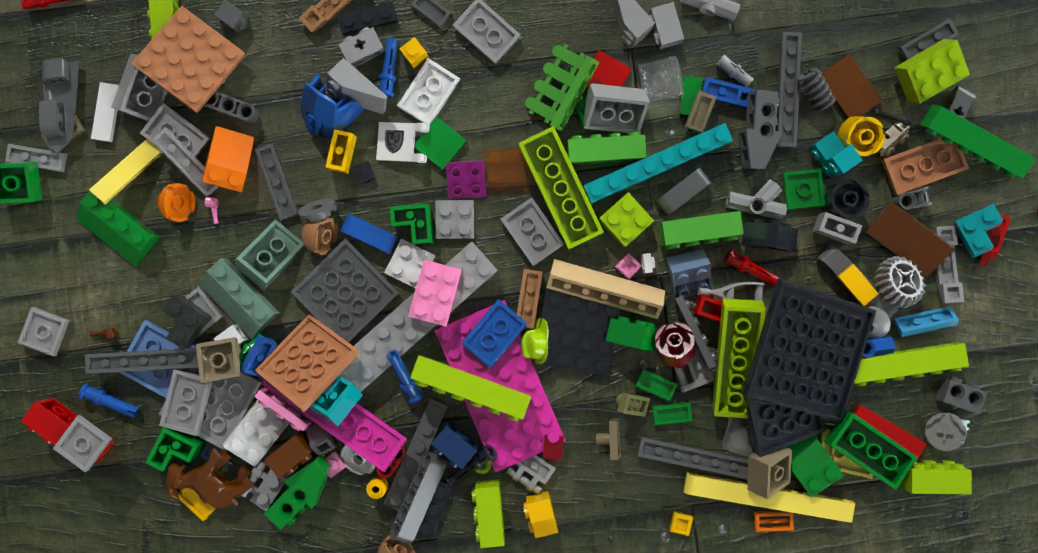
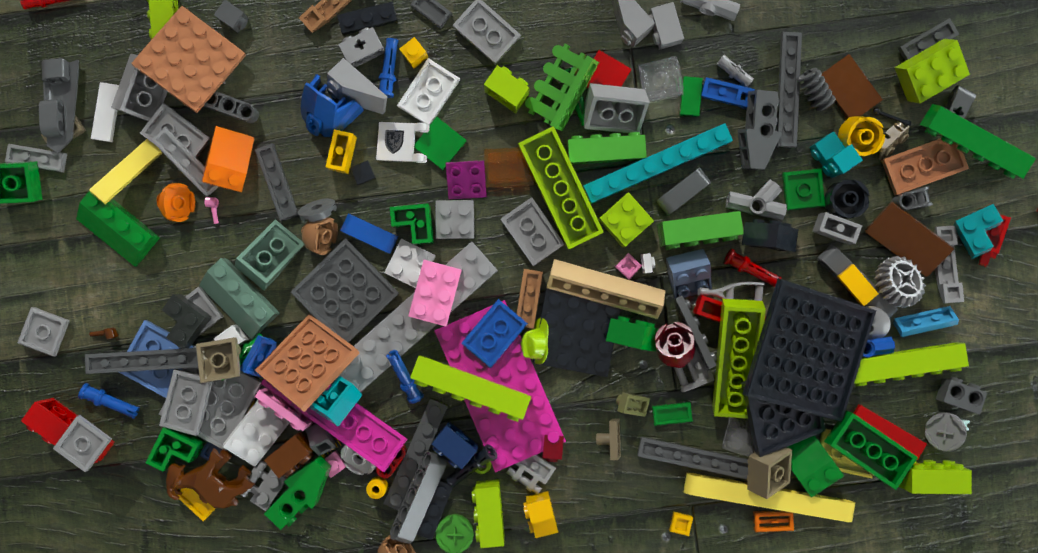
green tile [635,369,678,401] -> none
dark tan tile [684,90,717,133] -> none
none -> bright green tile [436,514,474,553]
none -> lime brick [484,65,529,114]

